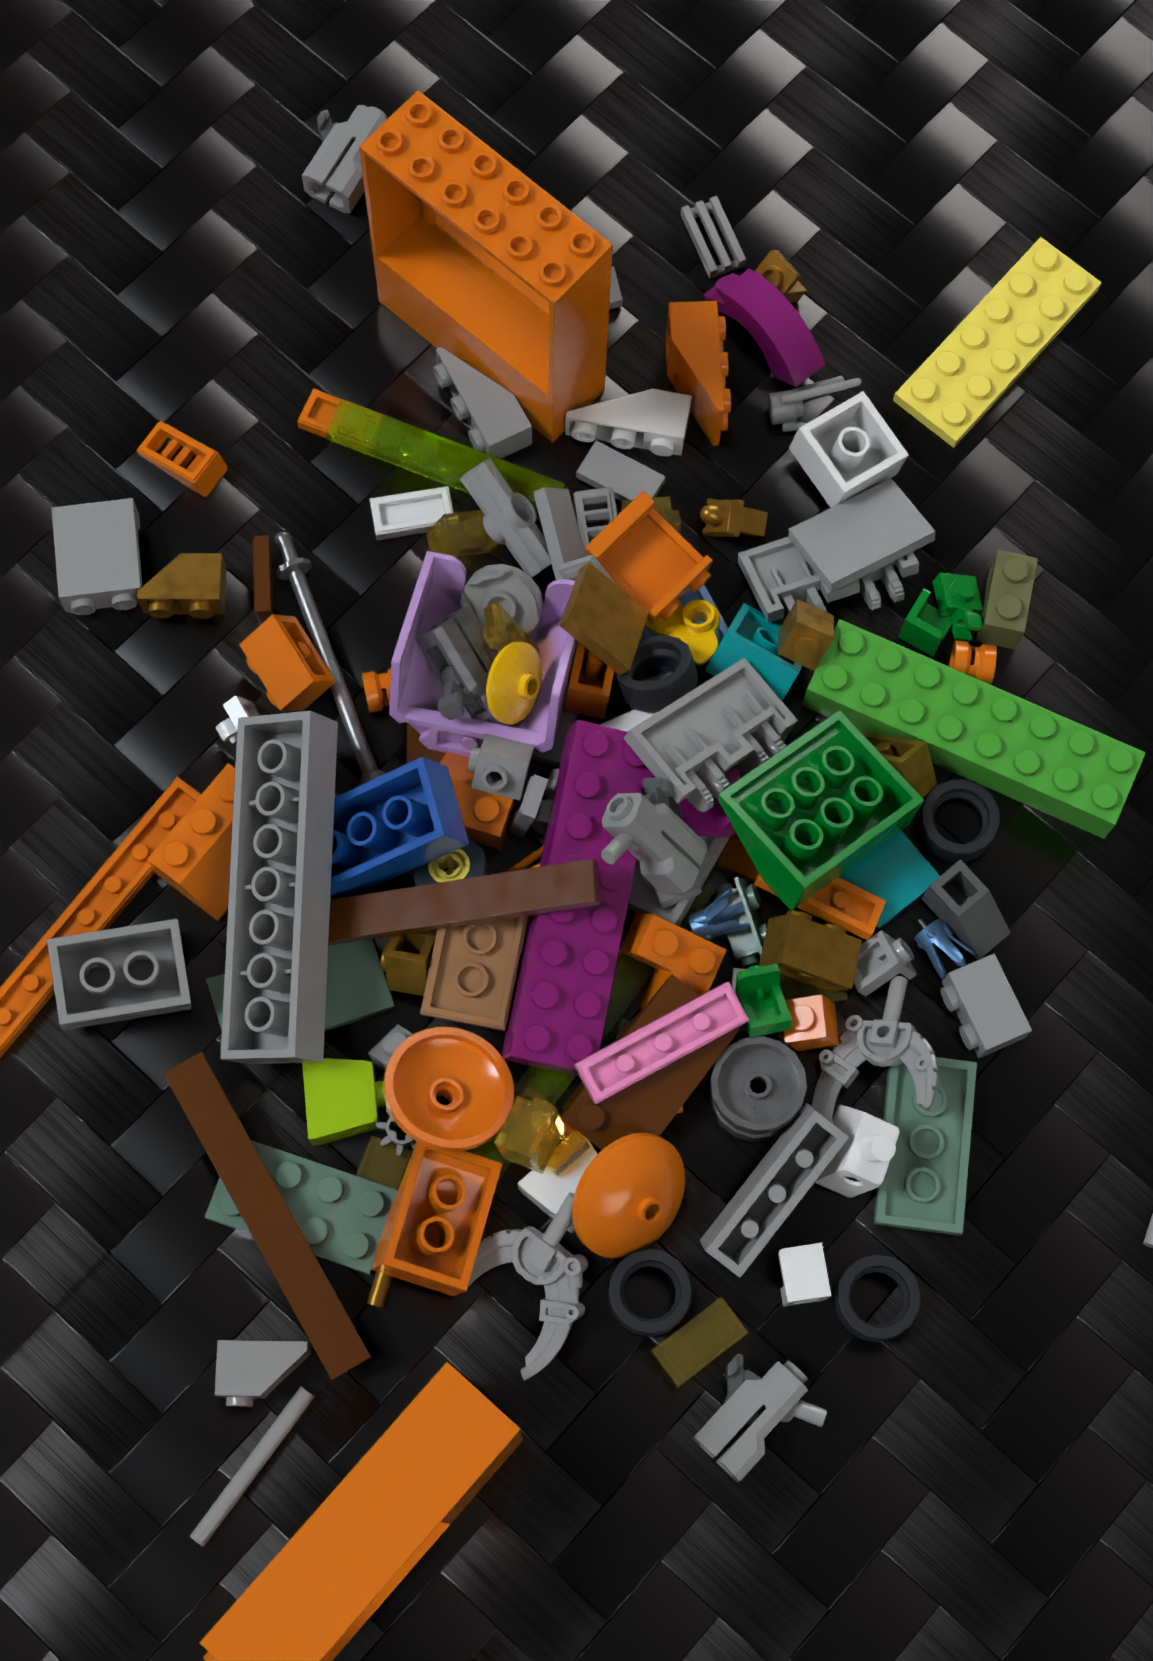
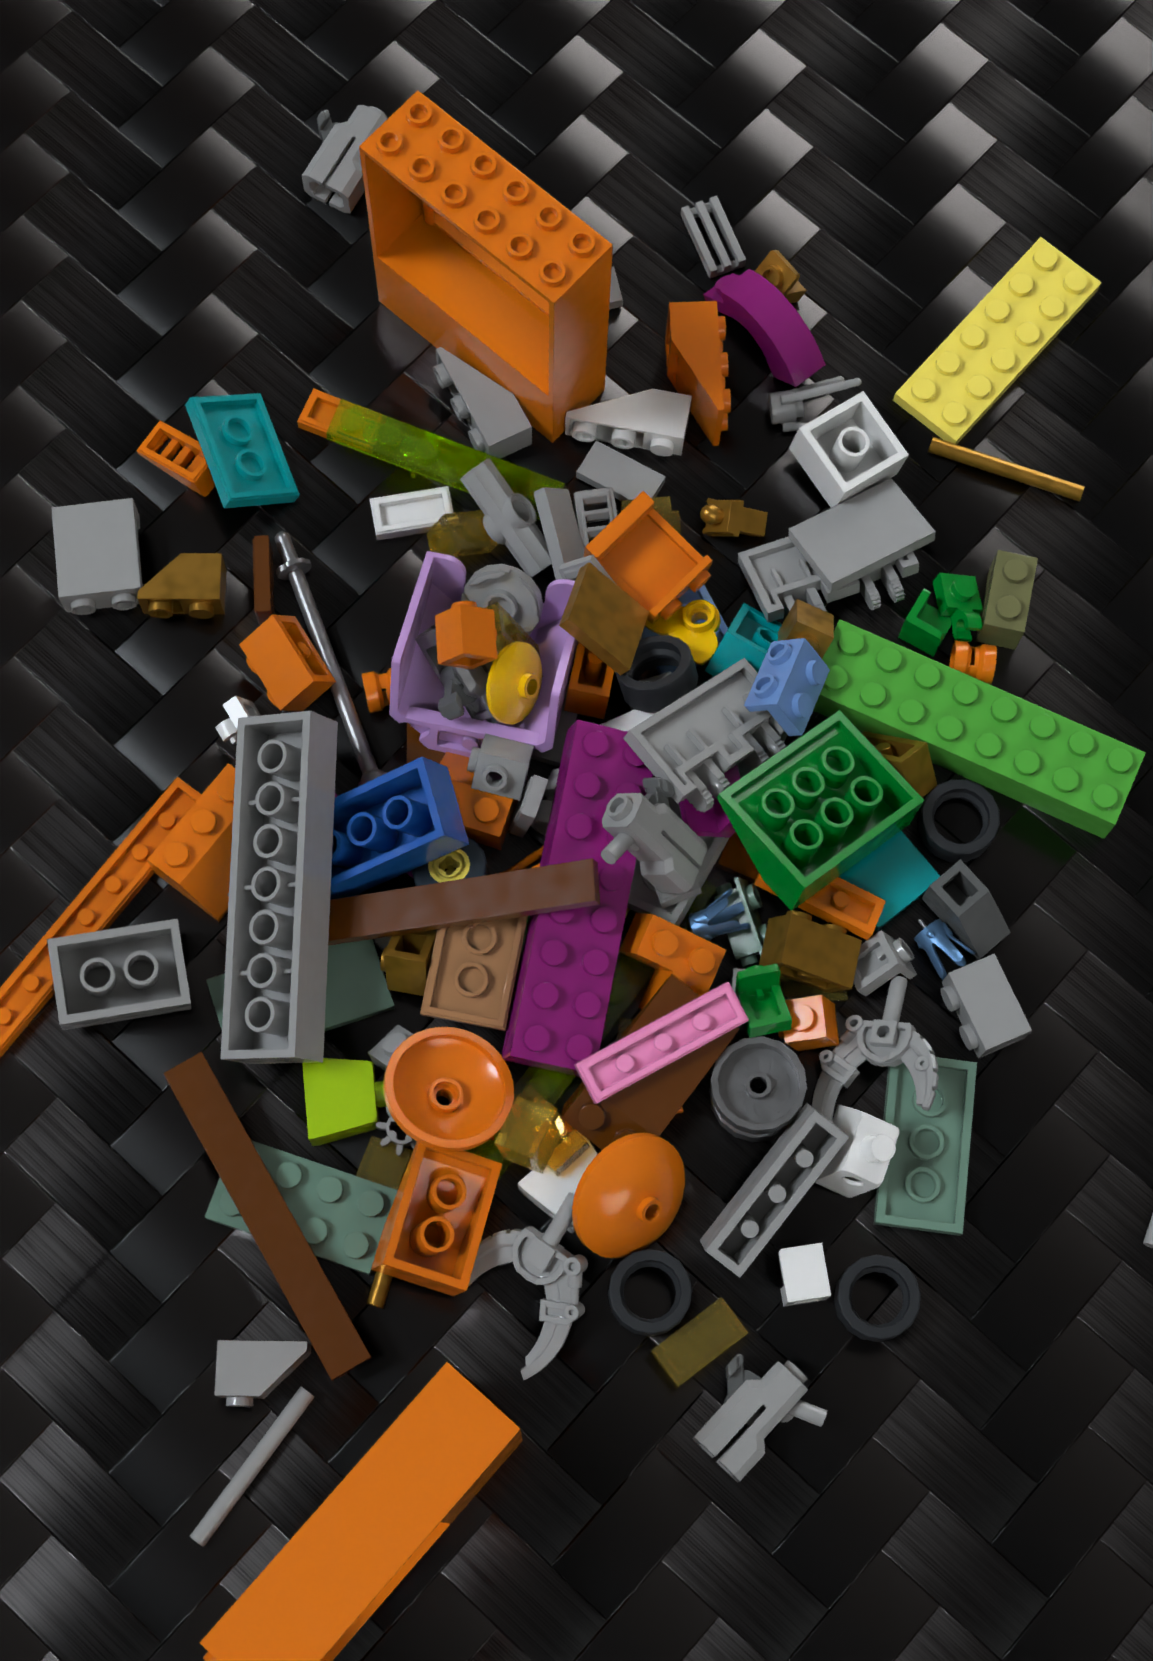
none -> teal tile [185,393,300,508]
none -> orange brick [435,601,497,670]
none -> medium blue bracket [744,638,830,736]
none -> pearl gold bar [928,437,1085,501]

